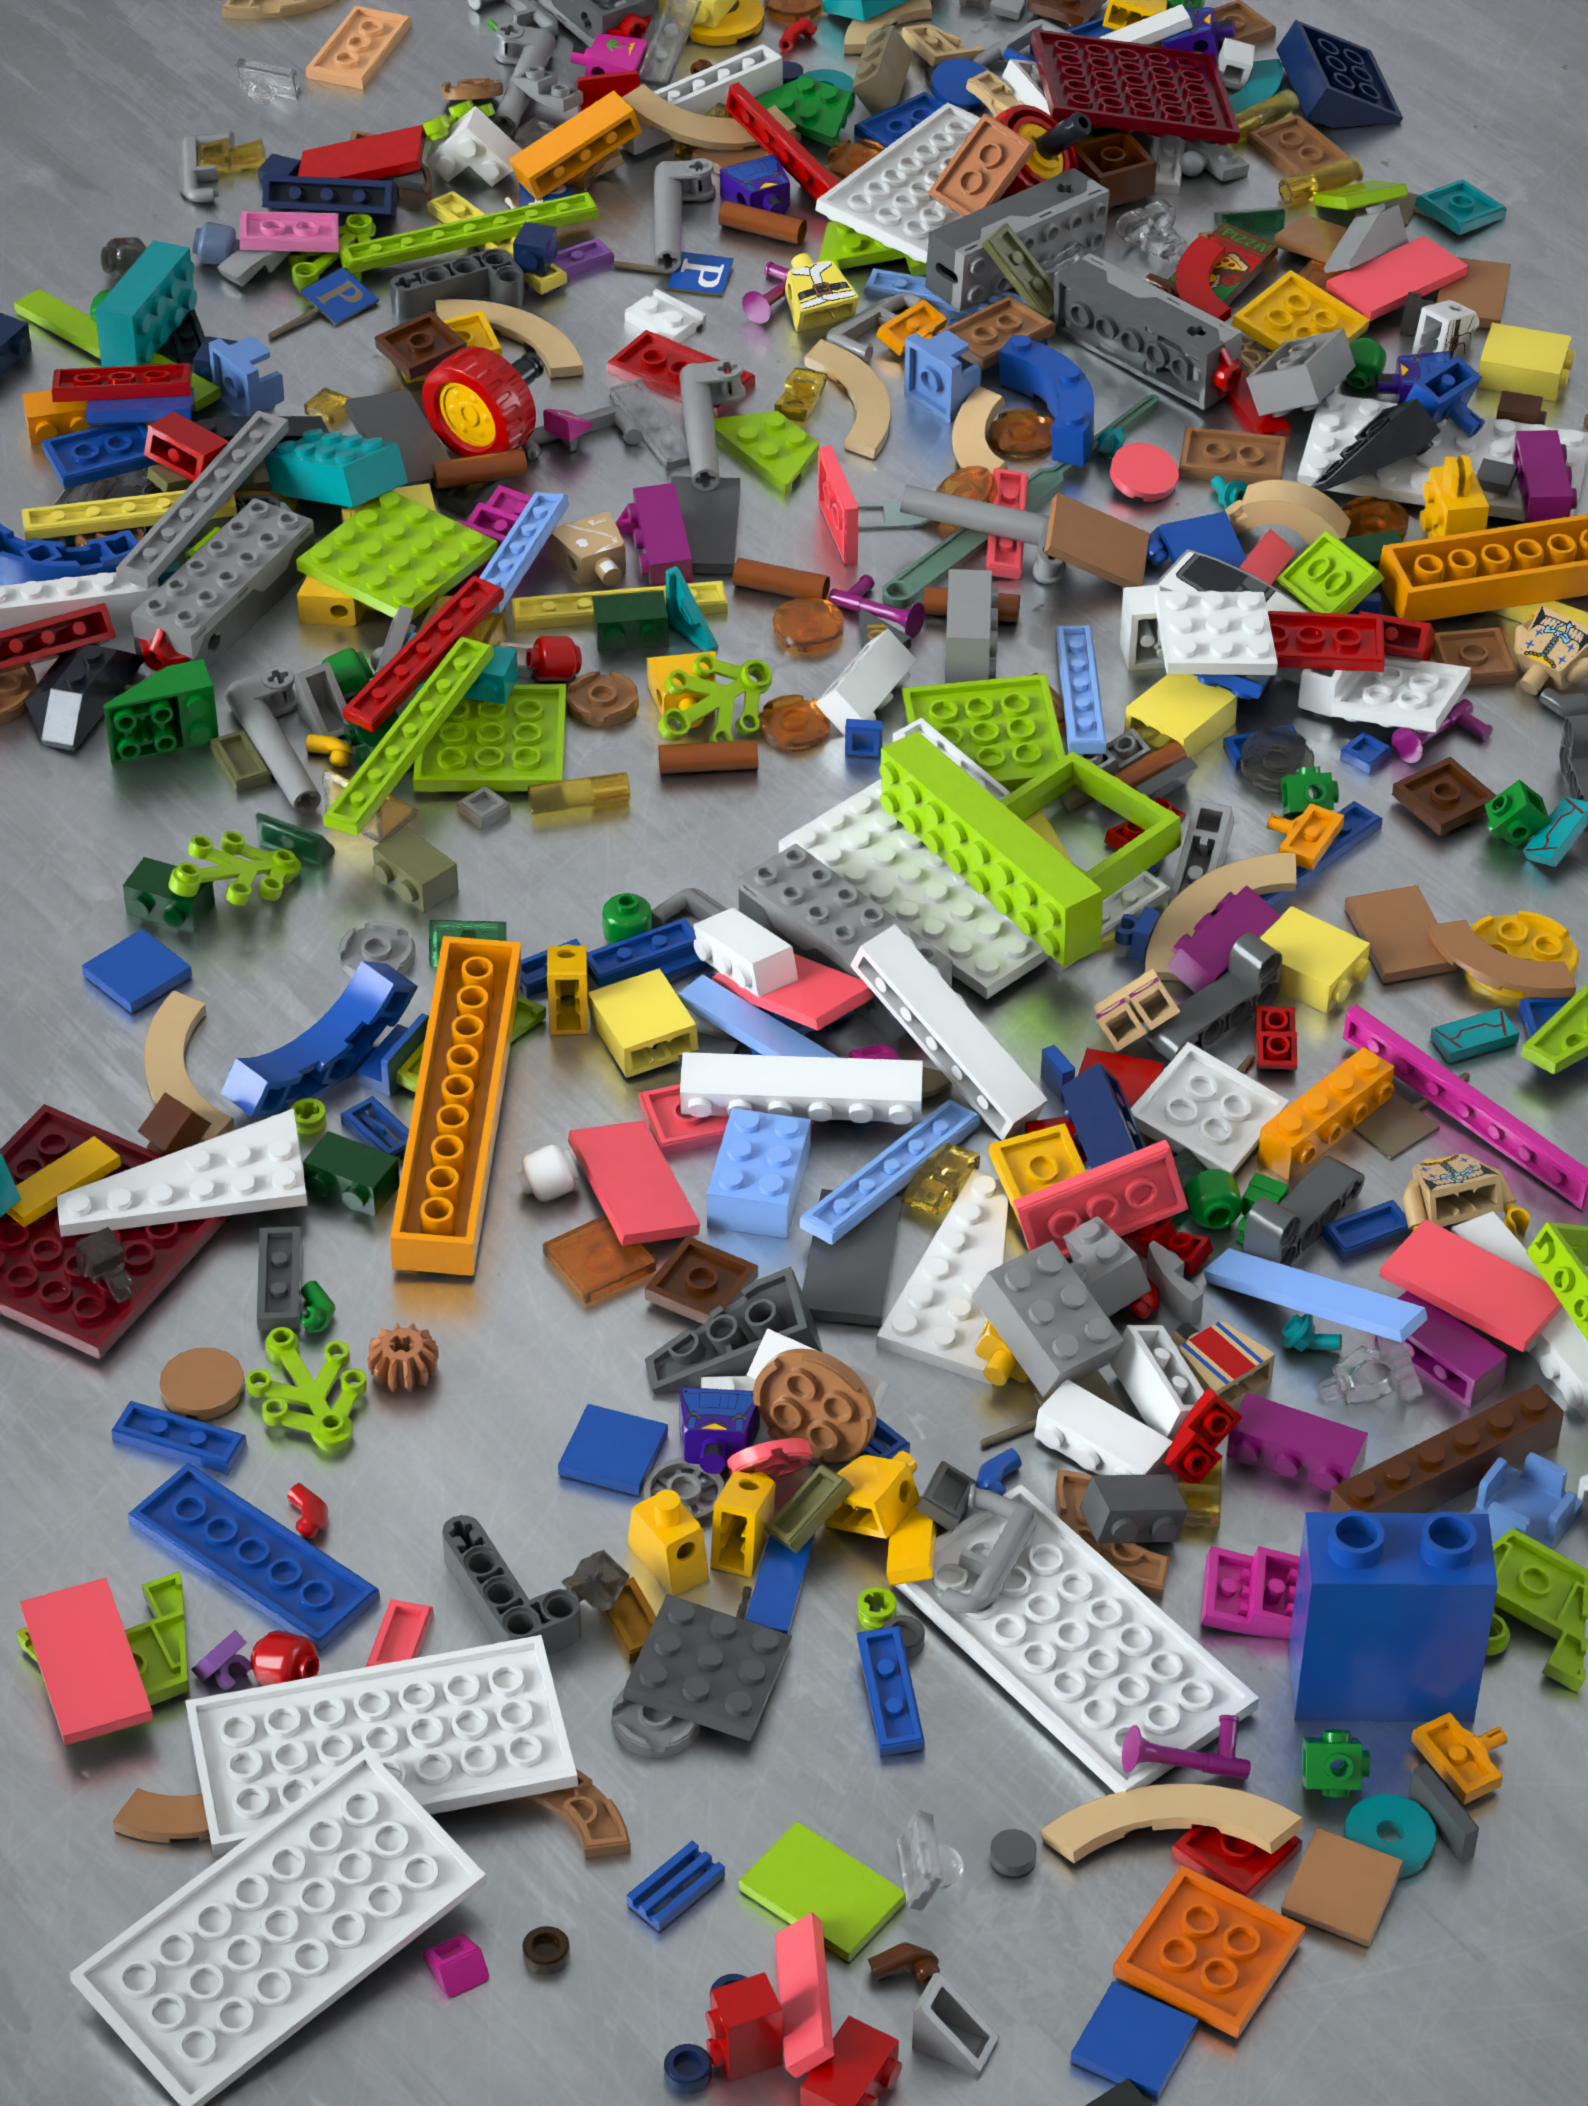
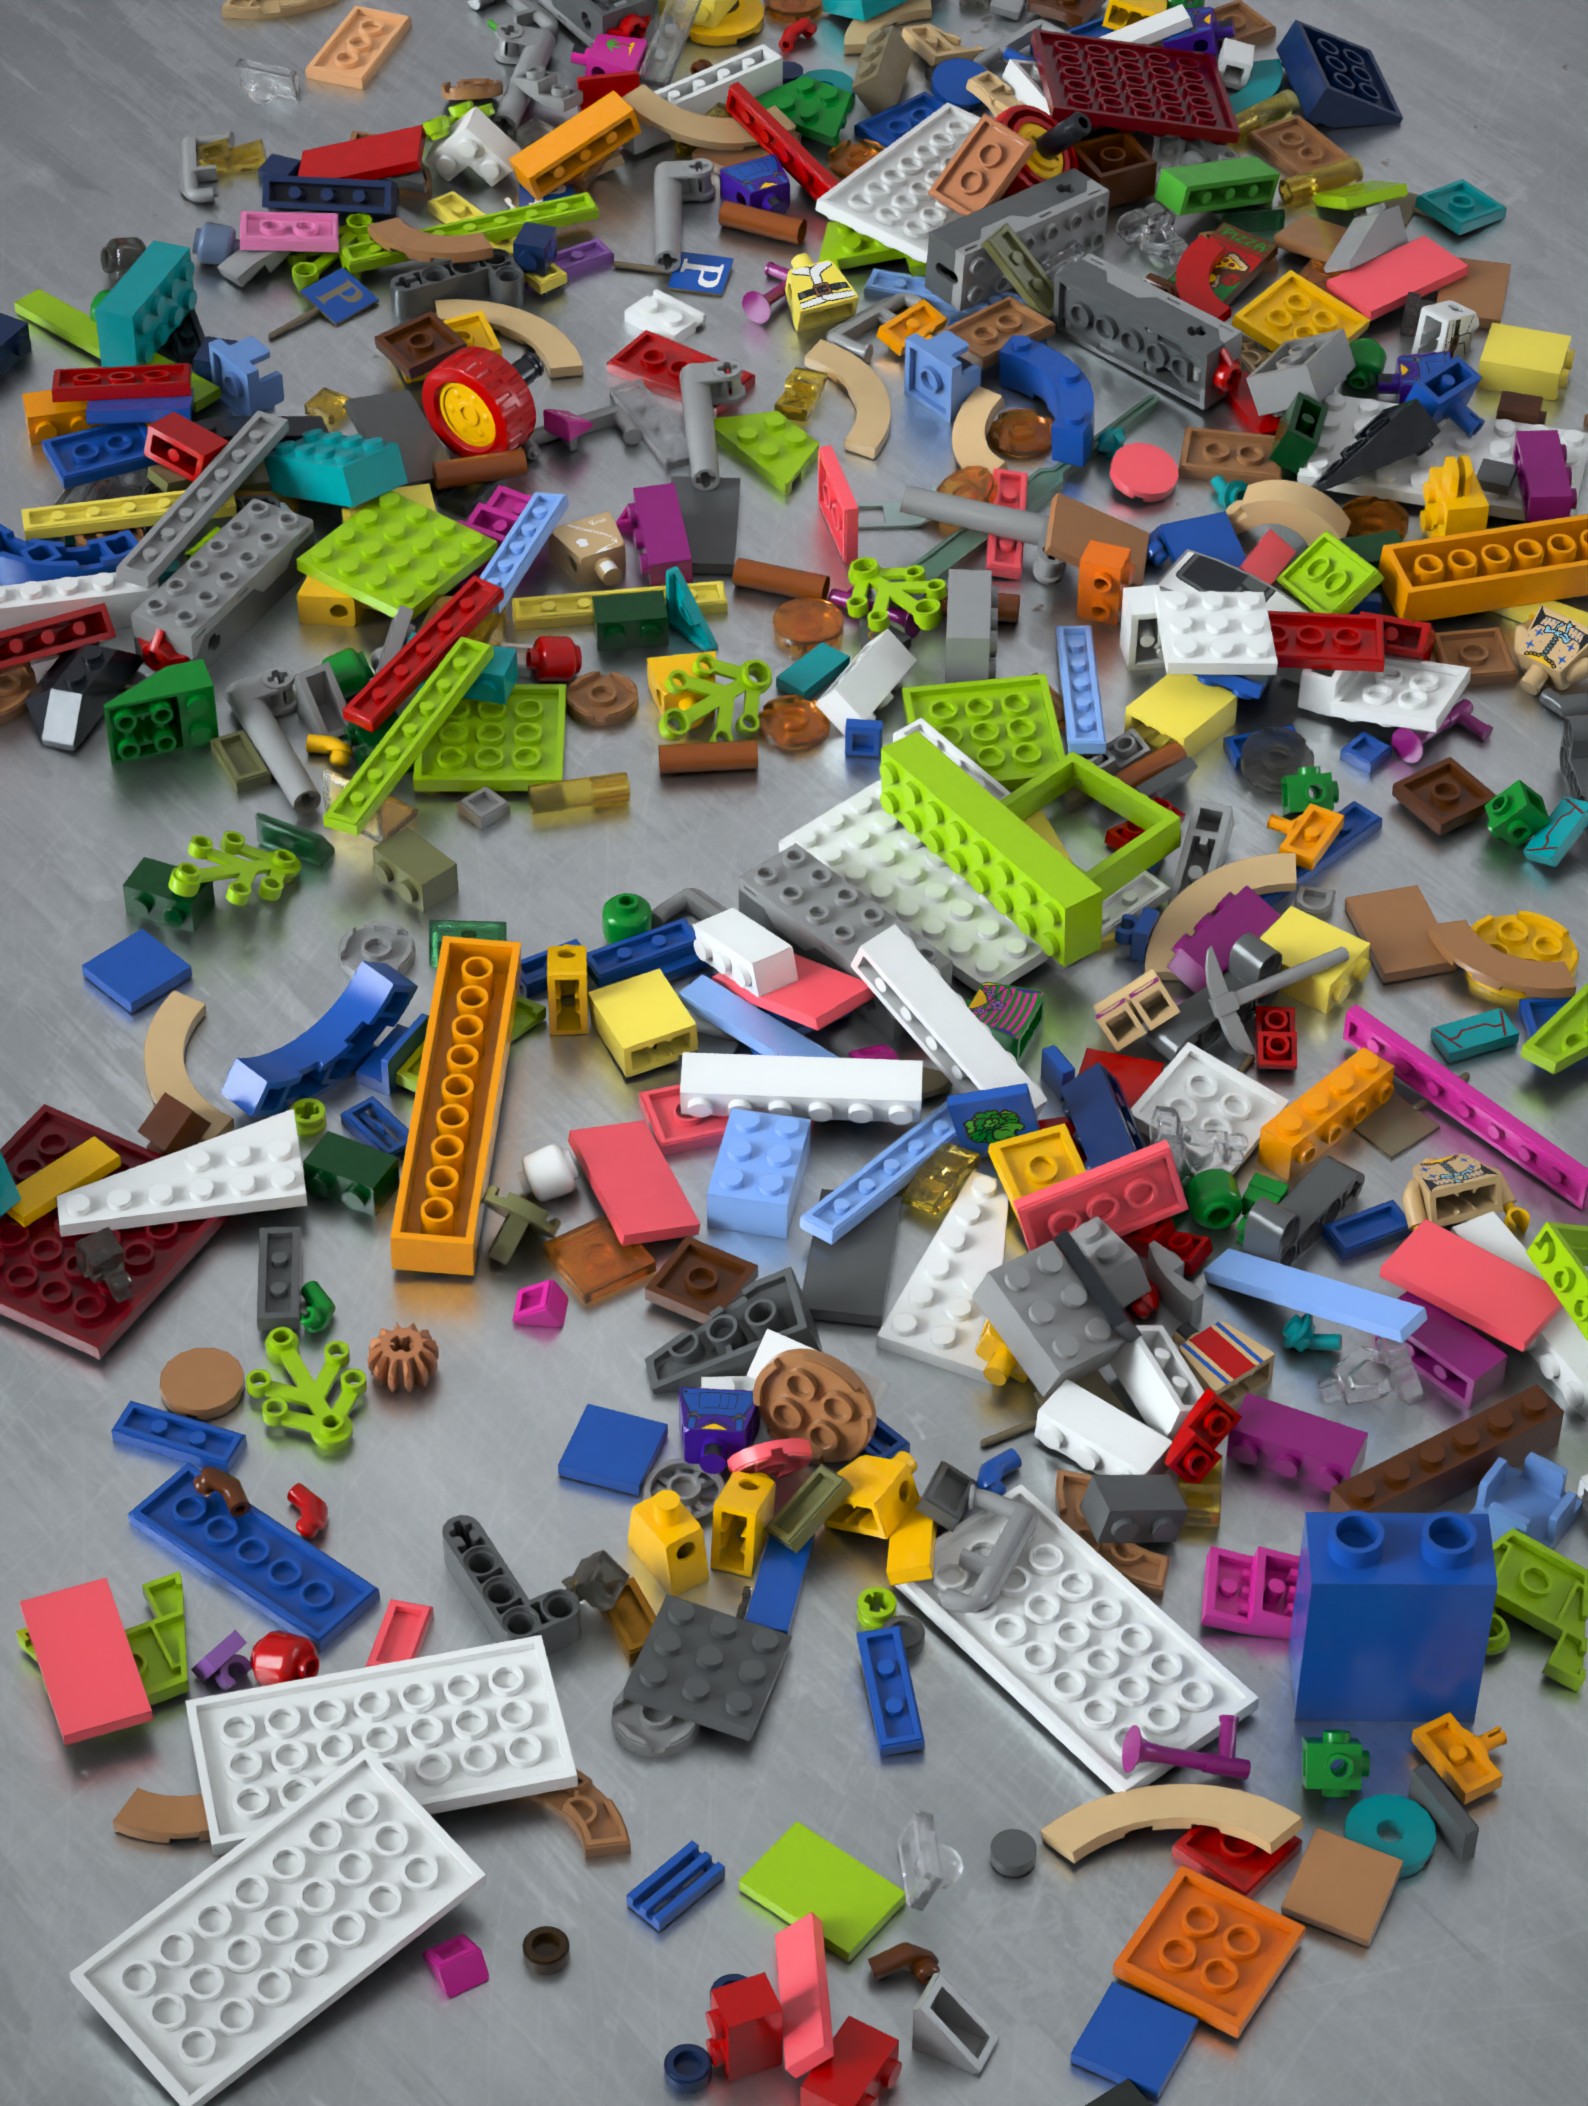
none -> reddish brown arm [193,1466,251,1517]
none -> medium nougat tile [368,217,494,263]
none -> olive tile [482,1186,562,1266]
none -> dark pink slope [512,1279,568,1328]
none -> teal tile [776,642,850,702]
none -> lime plant [846,557,947,632]
none -> blue tile [947,1083,1041,1160]
none -> torso [962,982,1045,1065]
none -> black tile [1054,1229,1142,1344]
none -> orange brick [1076,540,1135,626]
none -> clear piece [1149,1106,1249,1175]
none -> bright green brick [1154,156,1281,216]
none -> light grey piece [1205,946,1349,1056]
none -> dark green brick [1269,392,1329,474]
none -> light grey tile [1294,884,1336,921]

